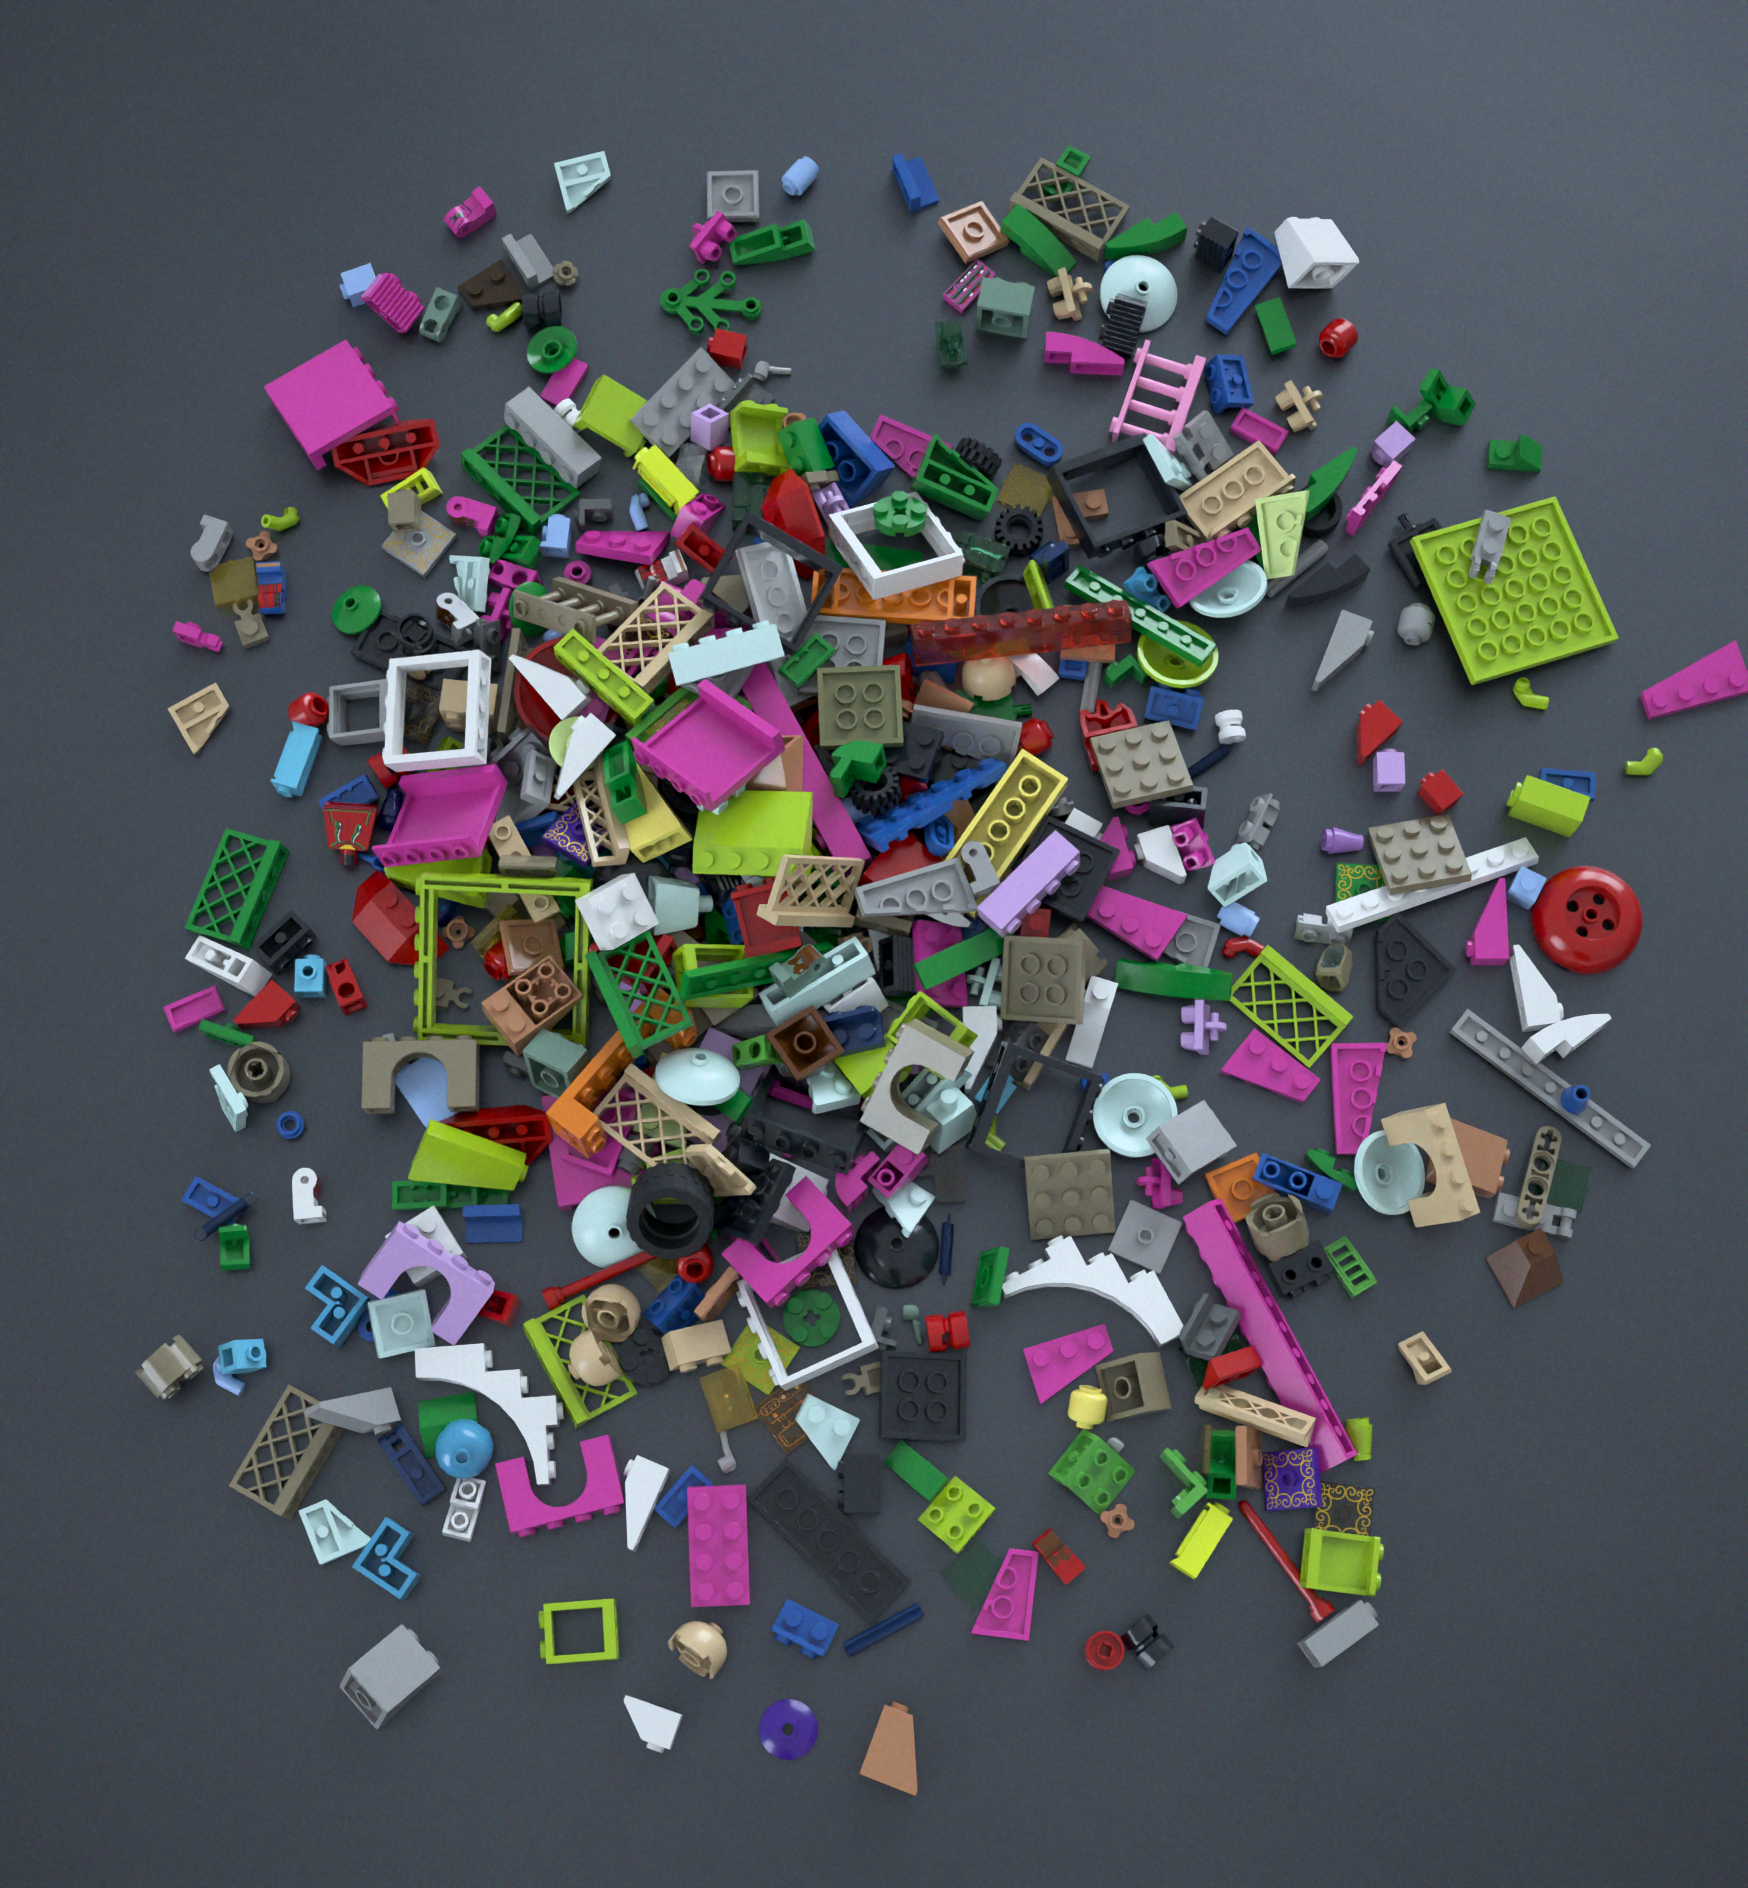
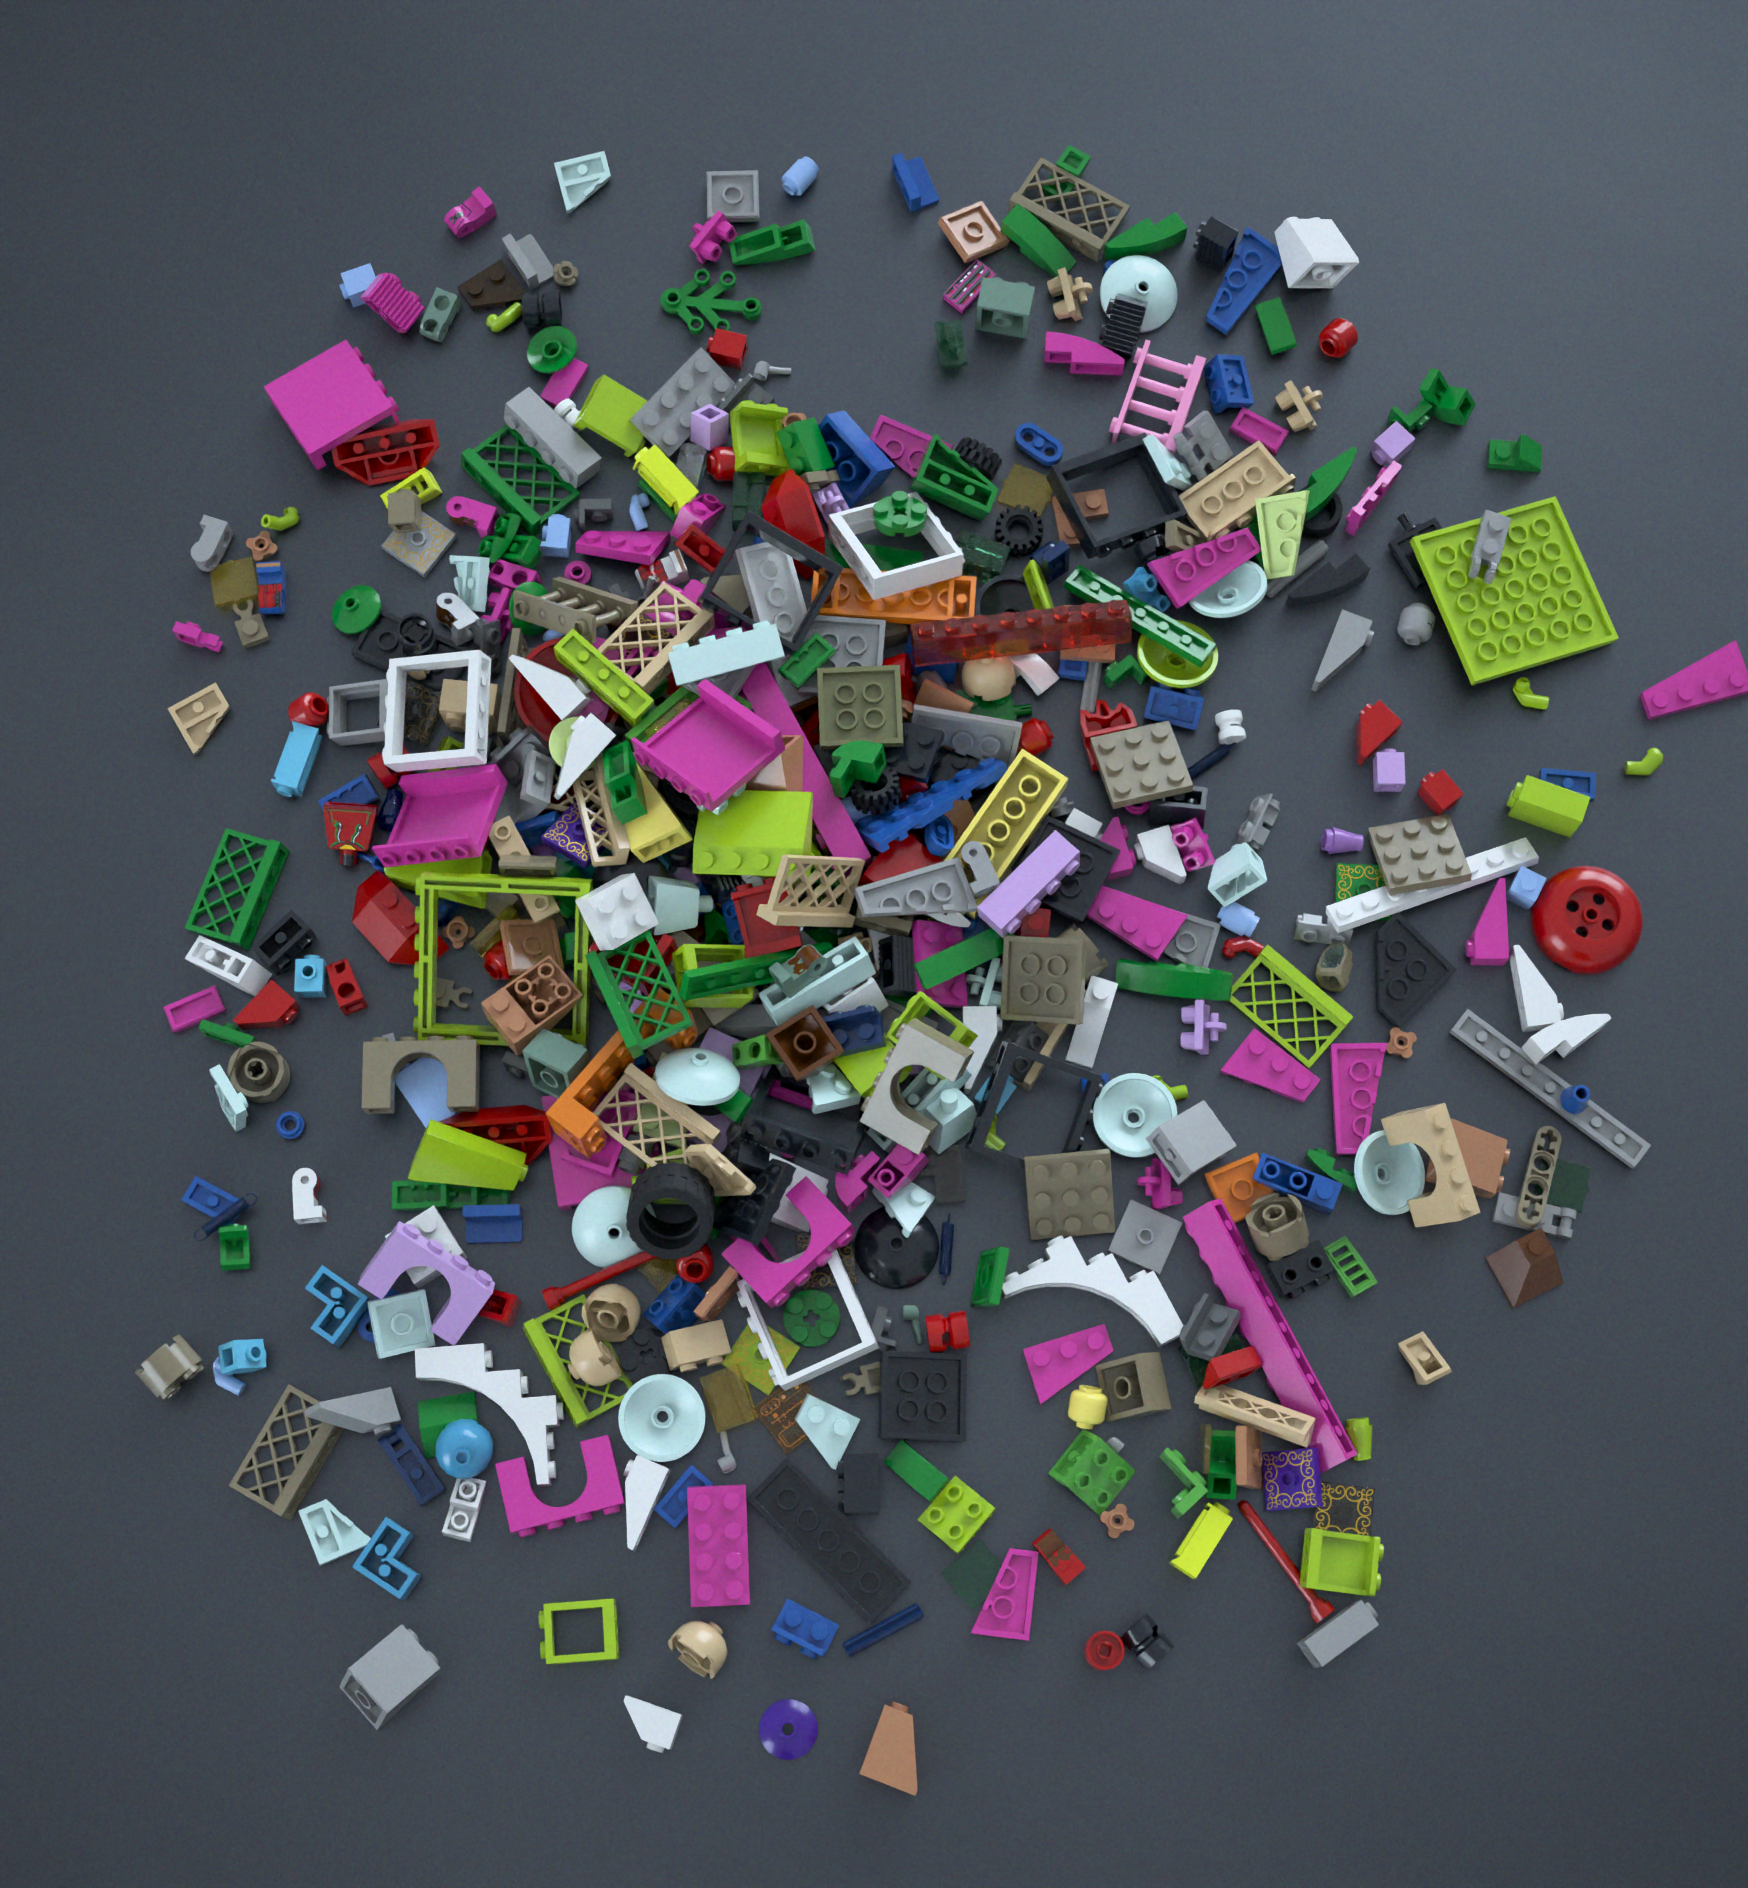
none -> light aqua dish [618,1374,705,1462]

